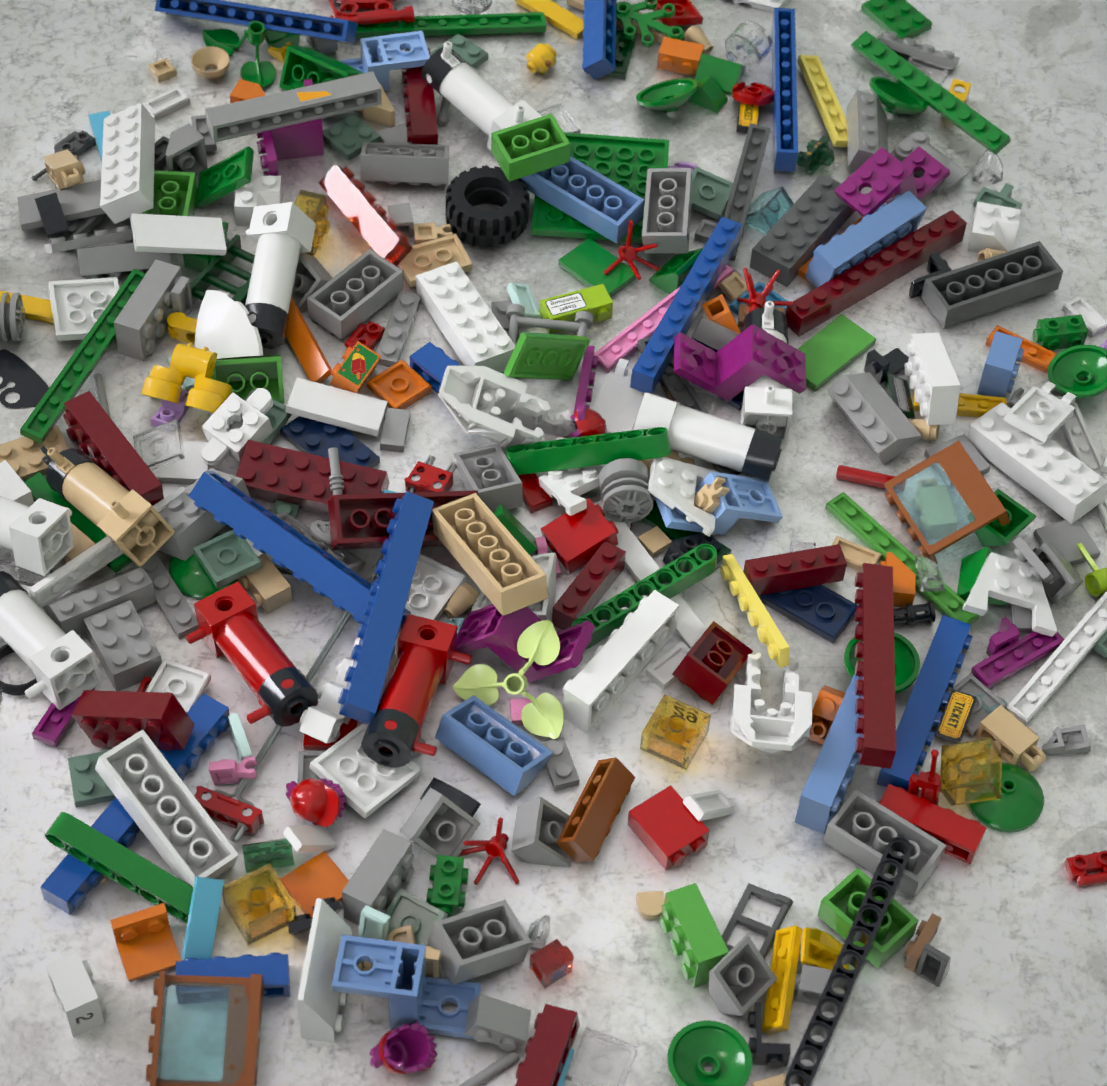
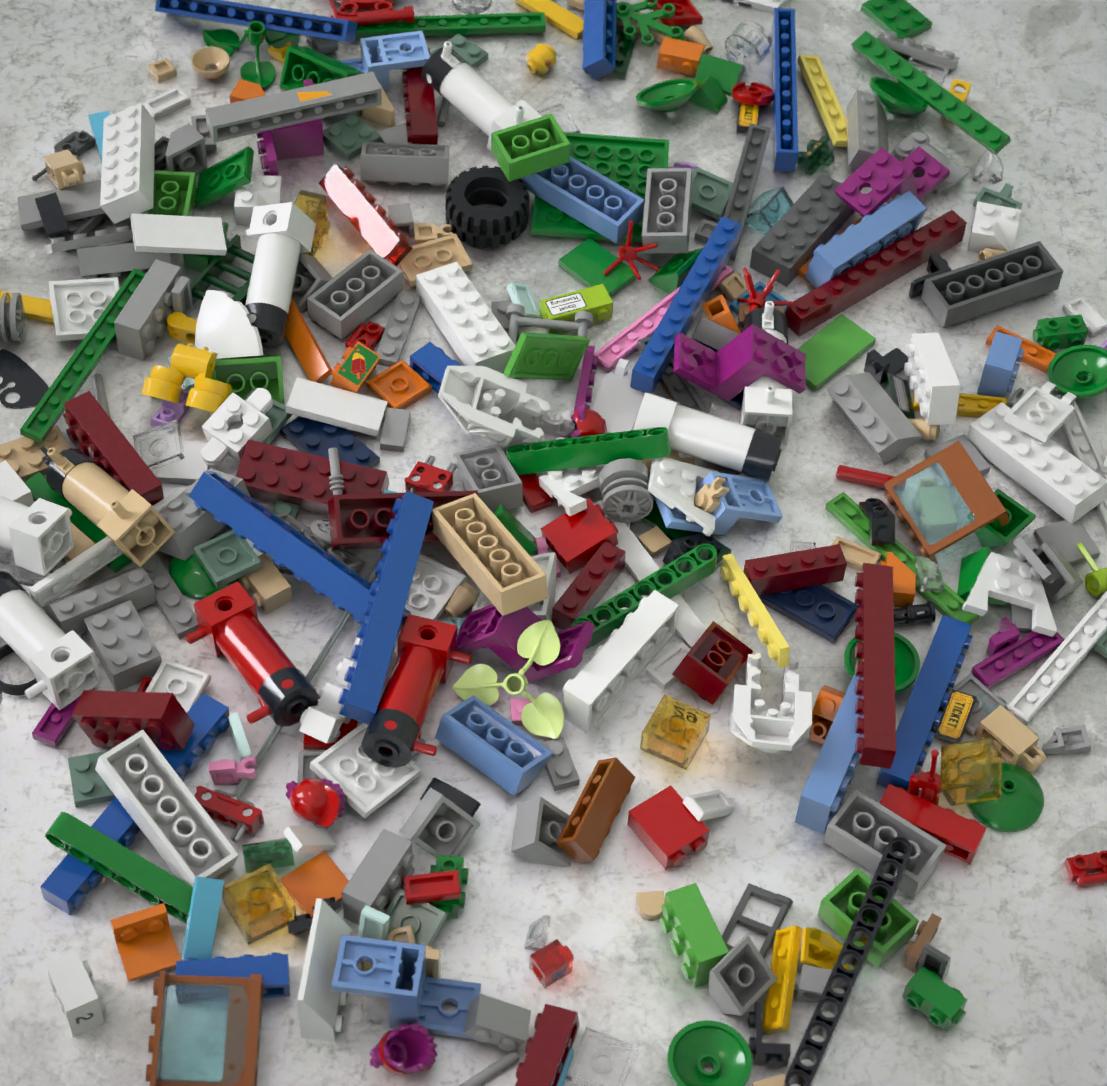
light grey brick [427,900,532,985] -> none
red plant [458,817,519,885] -> none
none -> red tile [403,870,461,905]
none -> black bracket [859,498,895,546]
none -> green brick [902,966,967,1031]

